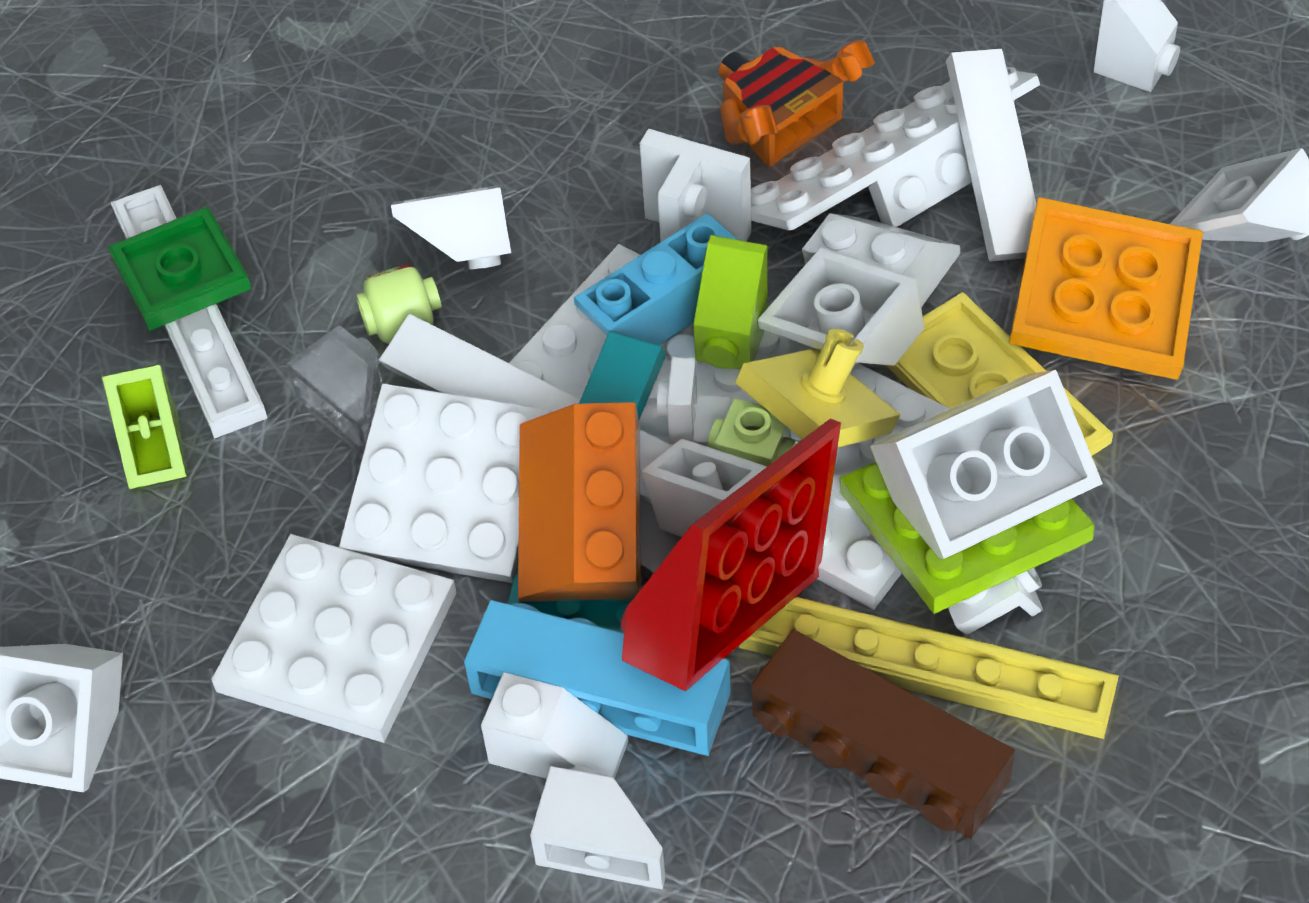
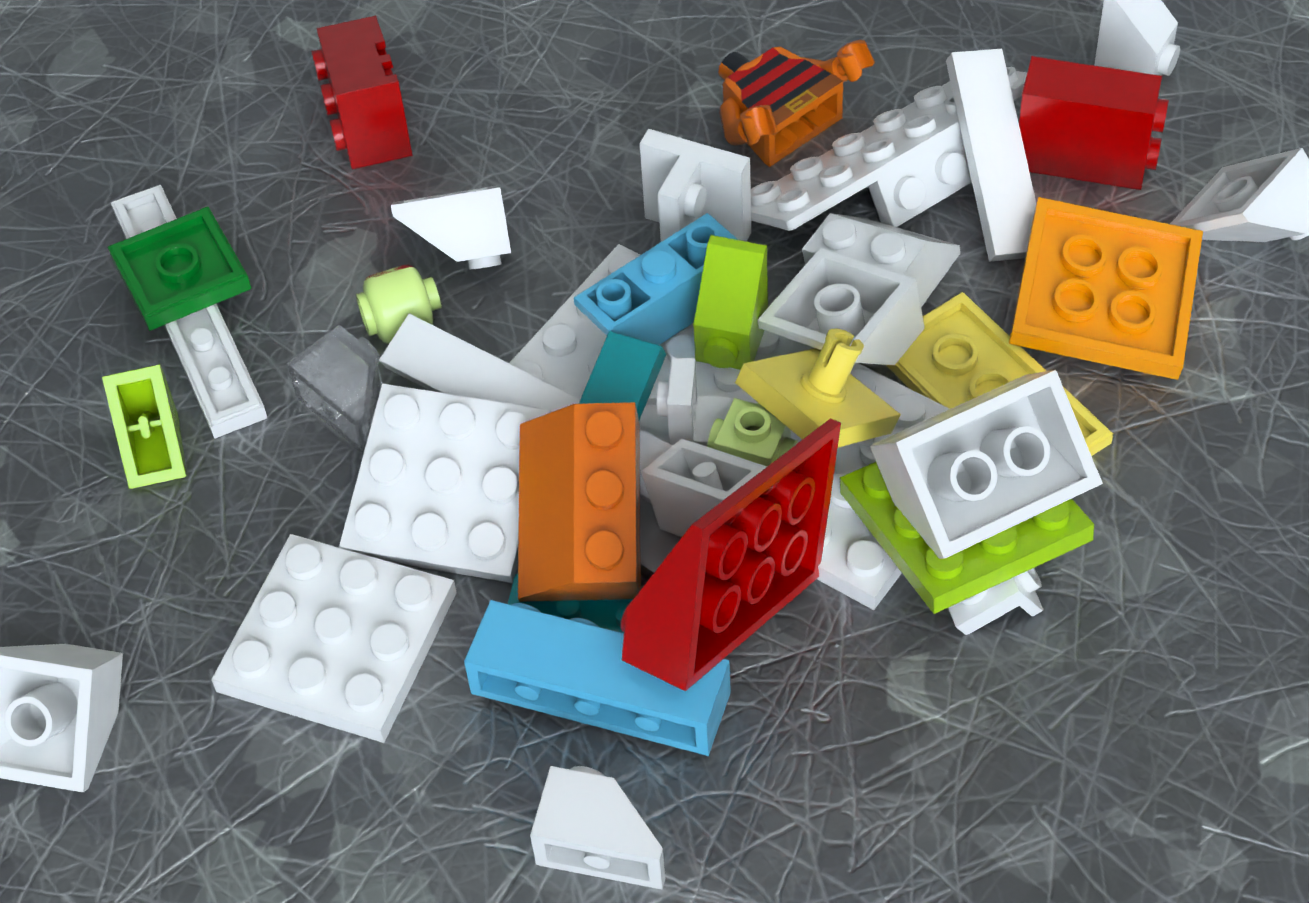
white slope [481,672,628,779] -> none
light yellow tile [739,597,1119,739] -> none
reddish brown brick [752,629,1015,839] -> none
none -> red wedge [311,15,413,170]
none -> red brick [1019,56,1169,190]

